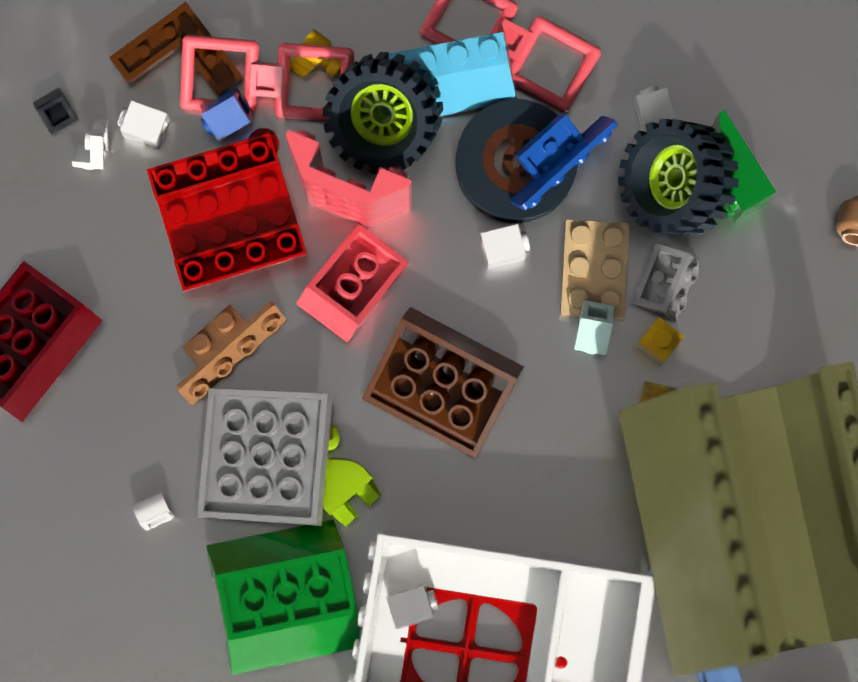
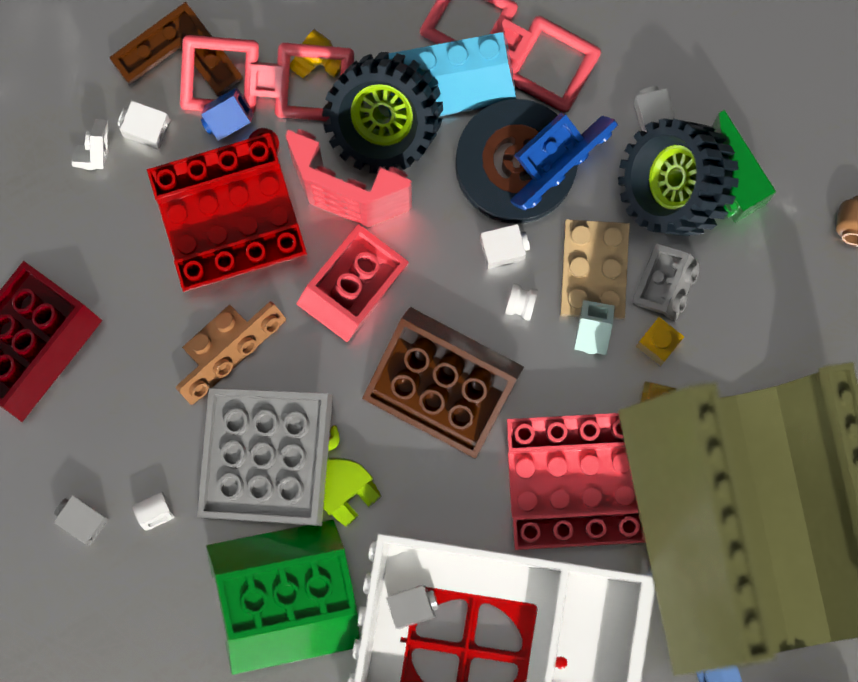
black slope [33,88,78,135] -> none
none -> light grey brick [54,495,108,546]
none -> white wheel [505,283,538,321]
none -> coral slope [507,413,646,550]

